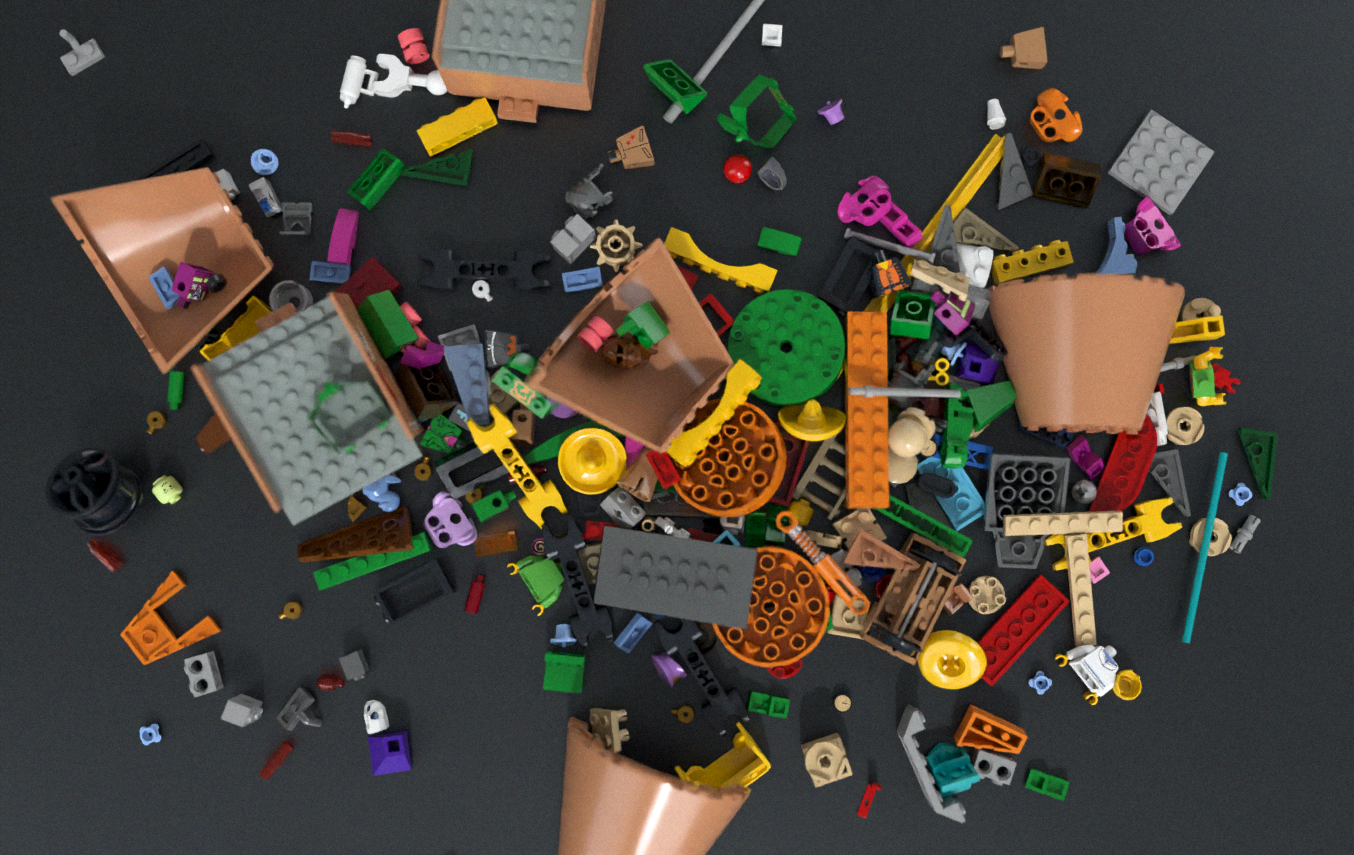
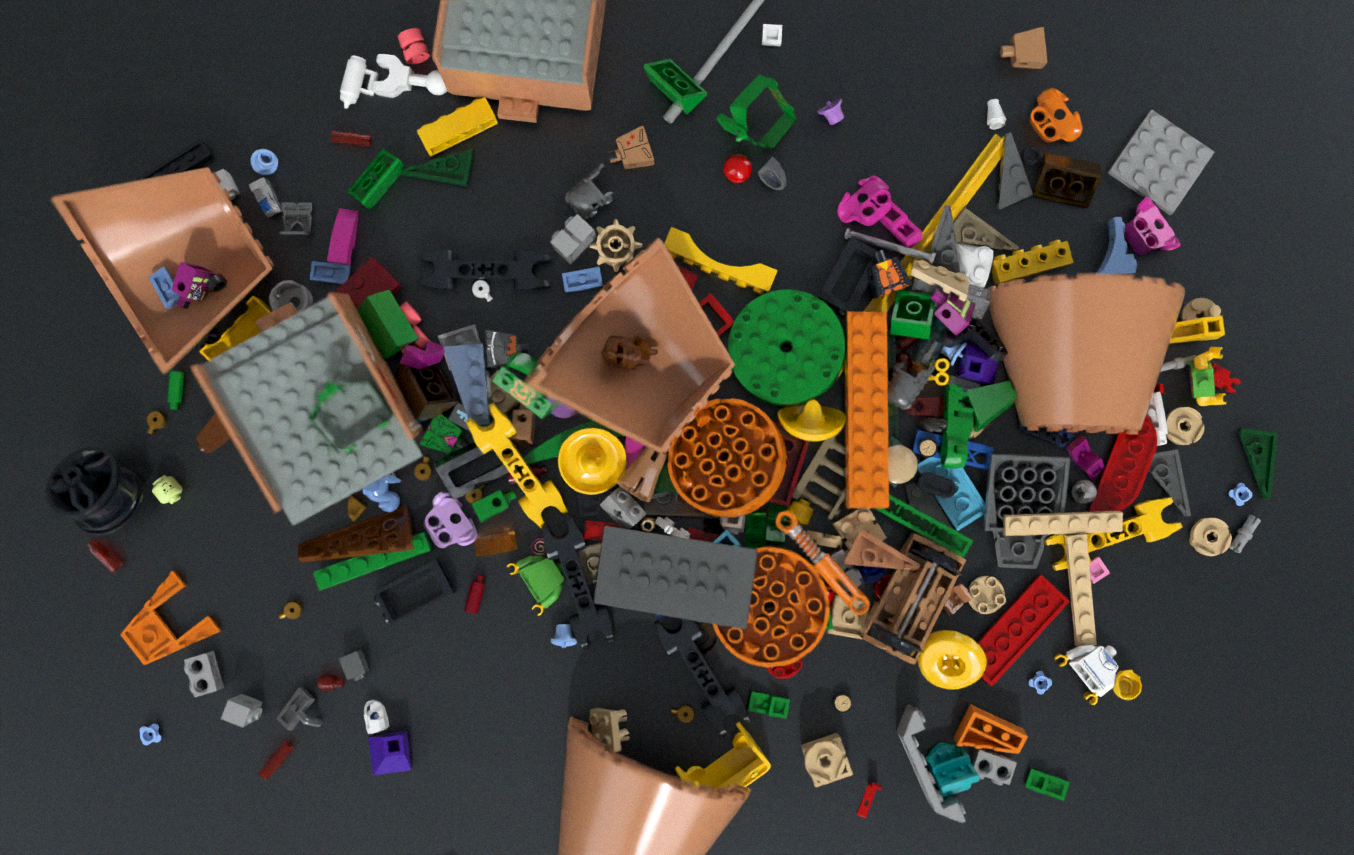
light grey plate [59,29,105,76] -> none
green bracket [543,650,586,694] -> none
coral wheel [577,316,613,353] -> none
medium blue plate [614,612,653,654] -> none
green hinge [616,301,671,350] -> none
red plate [646,450,682,489] -> none
medium lavender hat [651,652,686,688] -> none
yellow arch [666,359,762,467] -> none
green slope [758,227,802,257] -> none
light grey bar [848,385,961,398] -> none
tan tile [888,407,936,457] -> none
blue plate [1134,547,1154,566] -> none
teal piece [1182,452,1228,643] -> none

